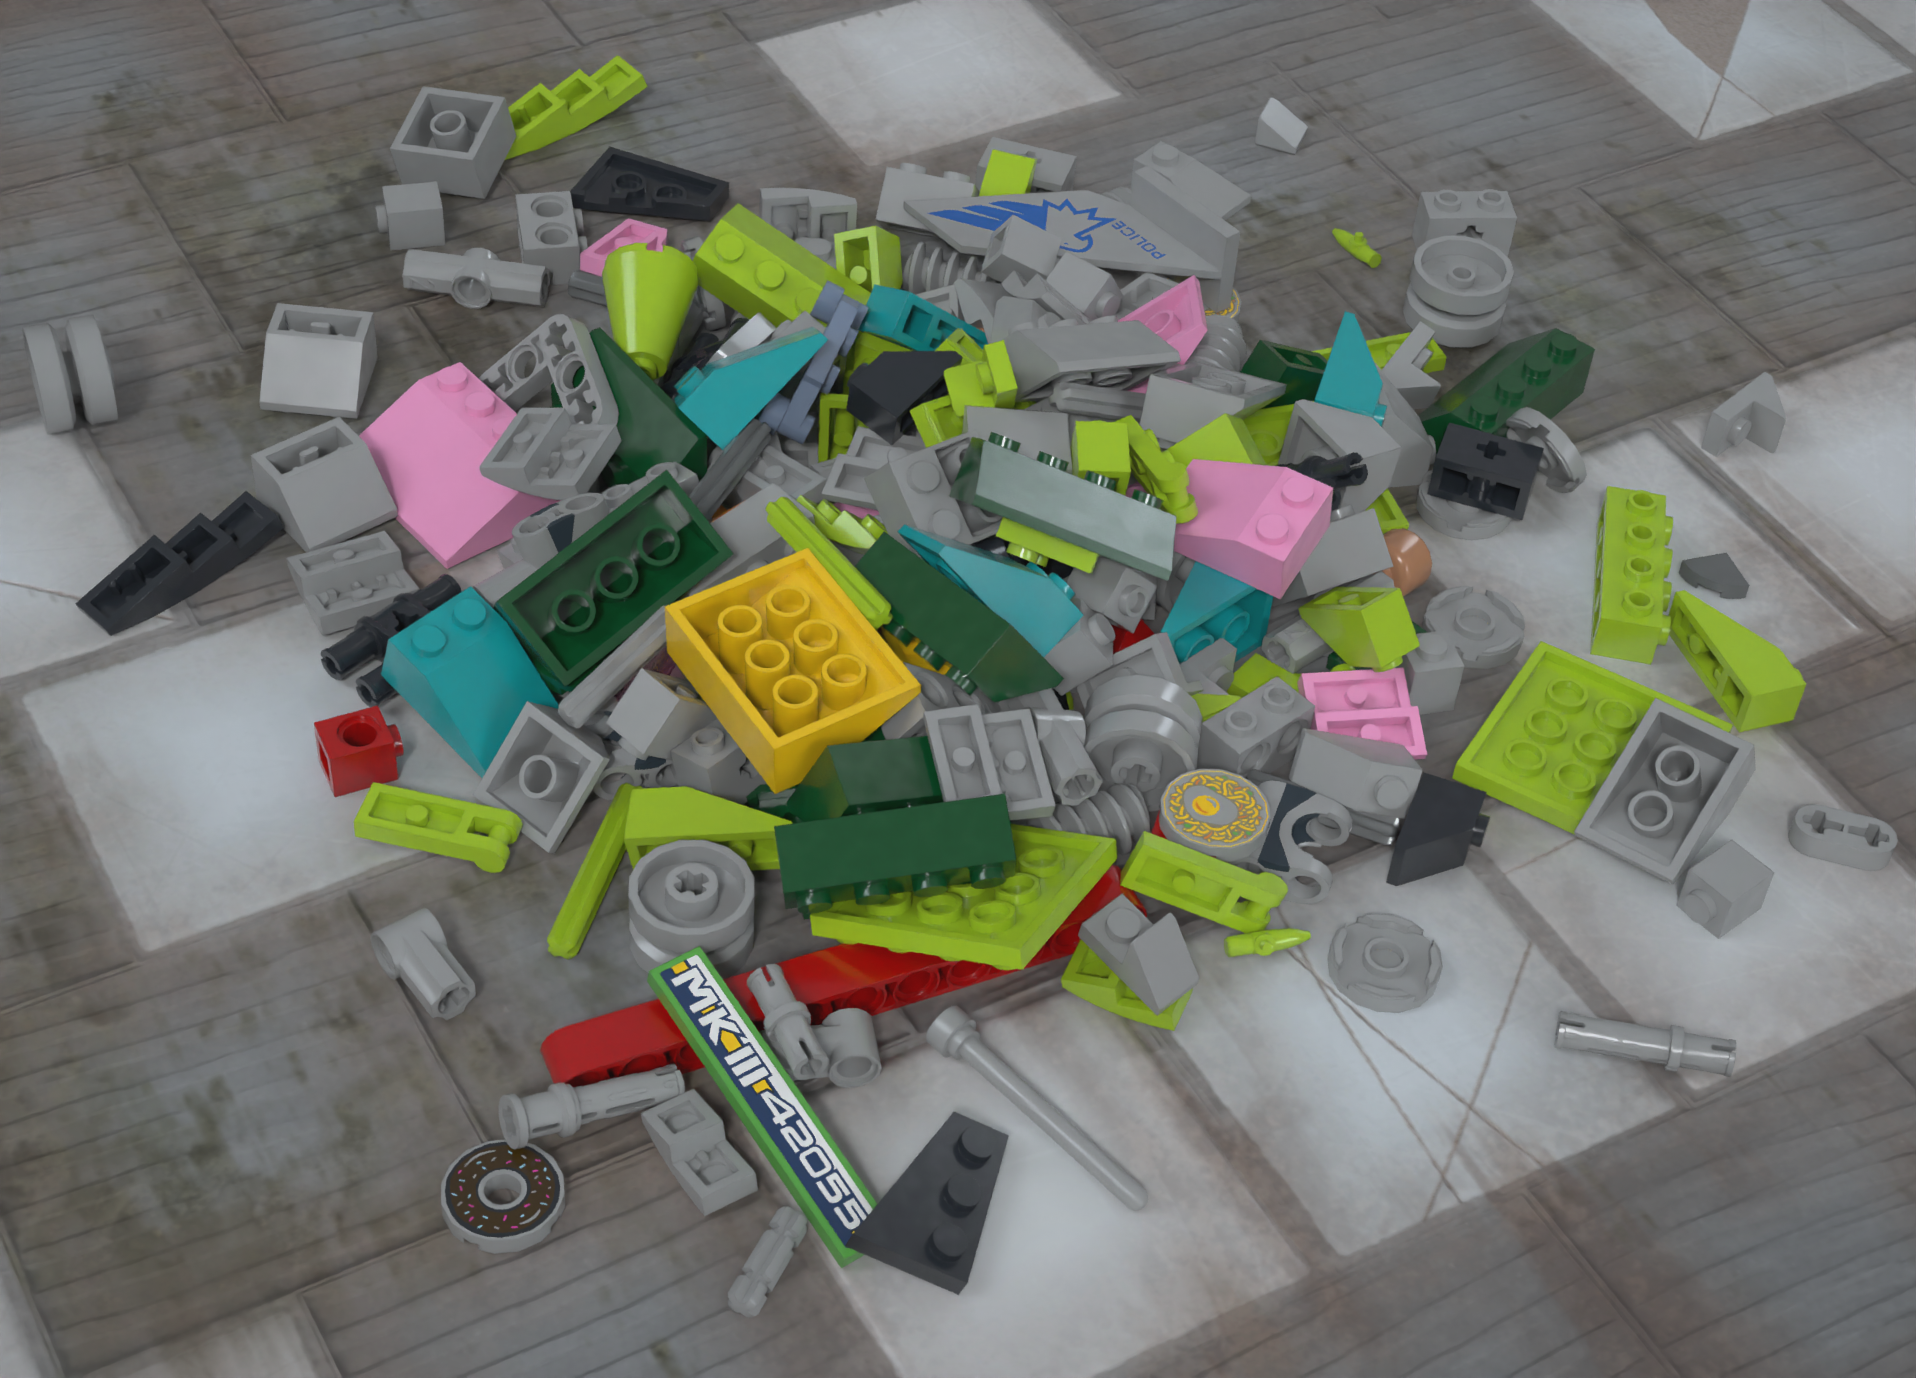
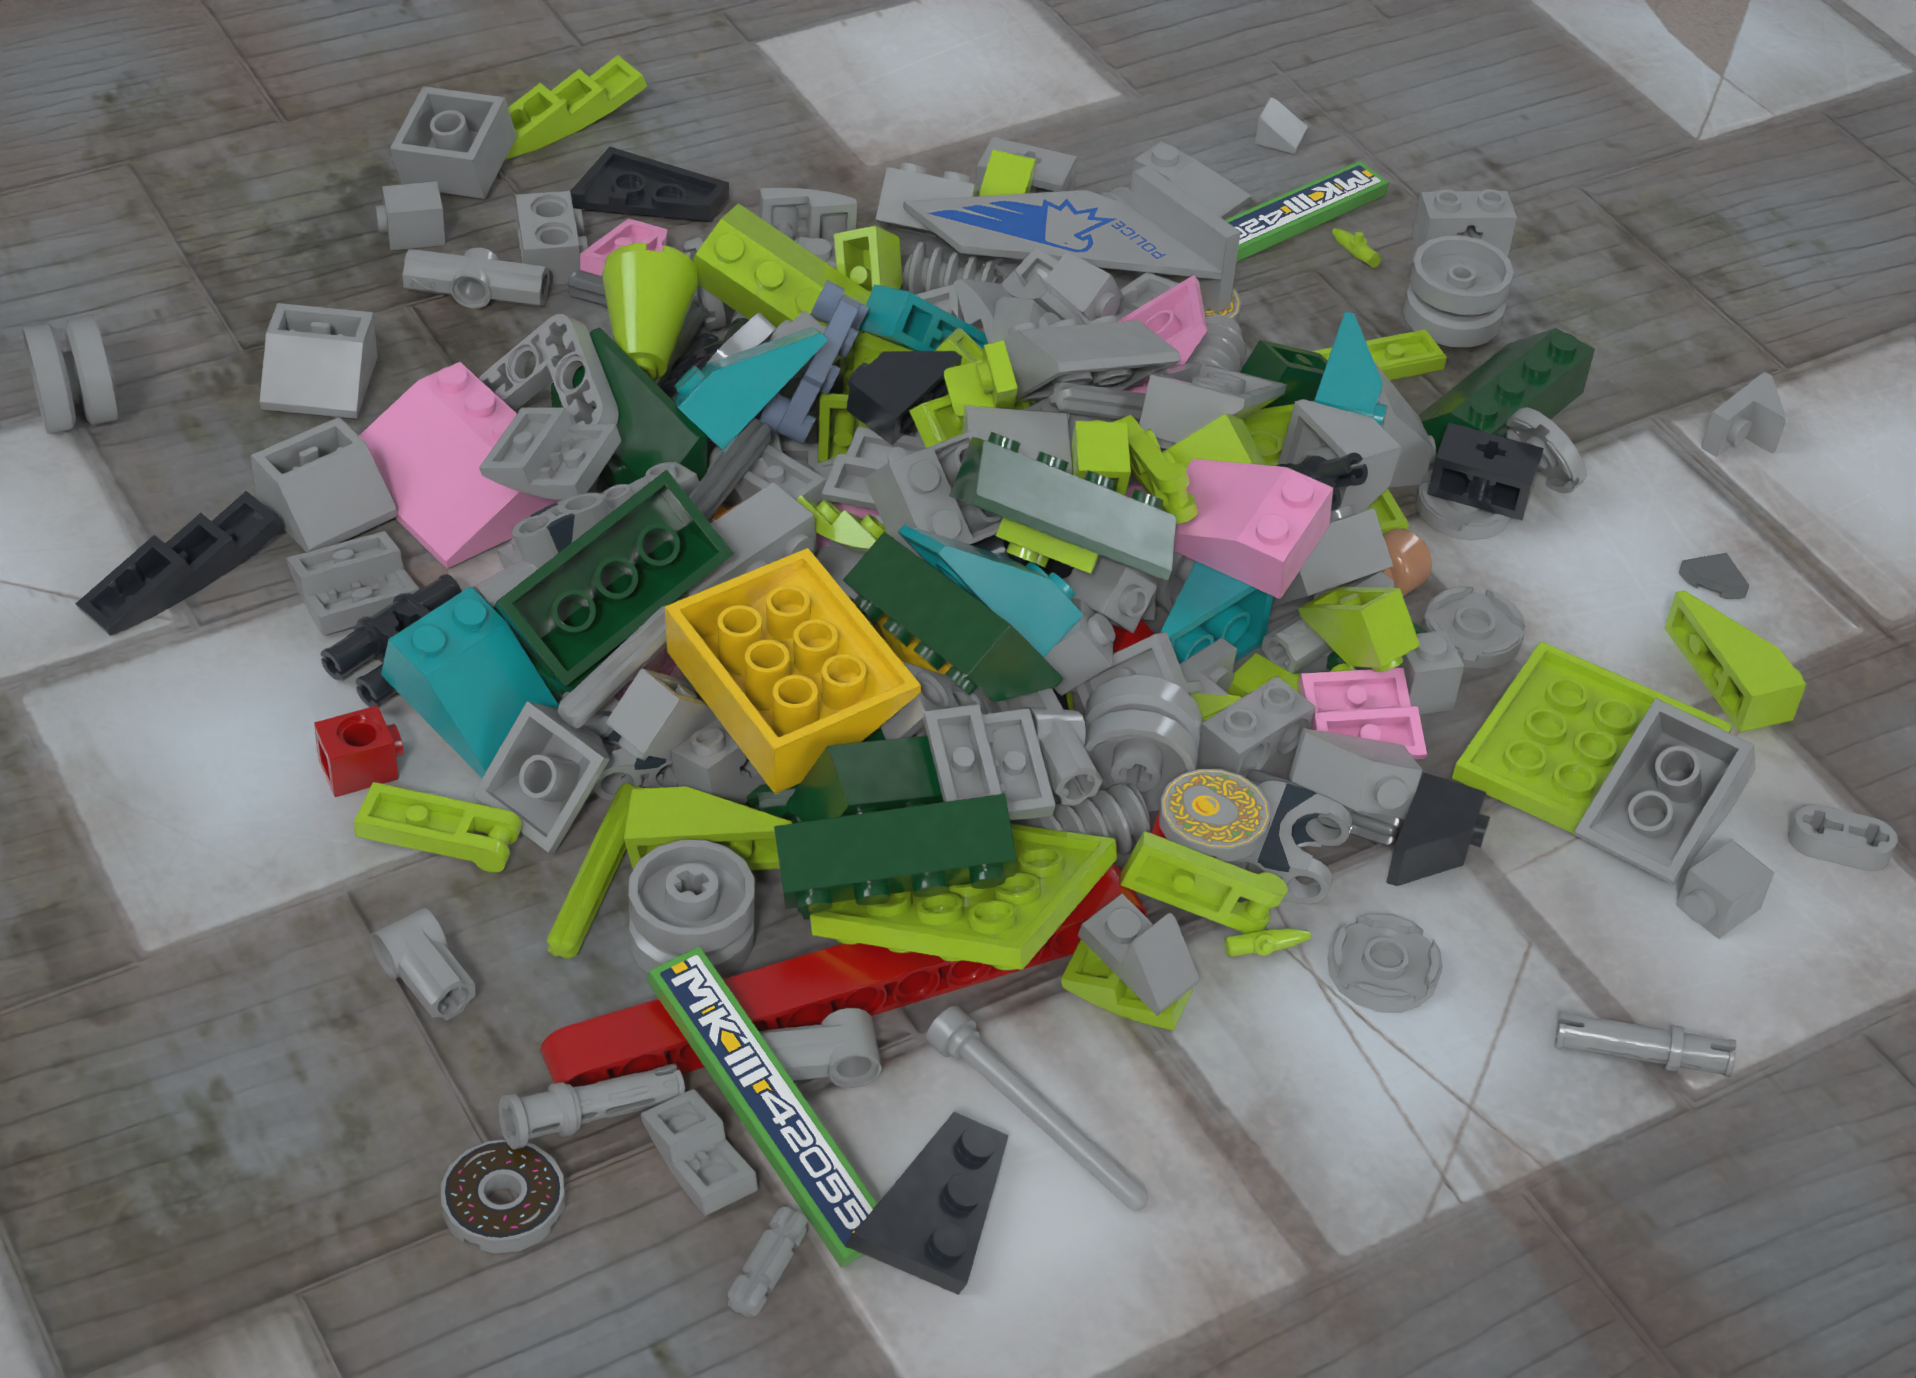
light grey pin [747,964,829,1080] -> none
lime axle [765,497,893,630] -> none
light grey brick [981,215,1062,282] -> none
light grey slope [1382,321,1441,409] -> none
lime brick [1590,486,1673,665] -> none
none -> tile [1225,161,1389,262]

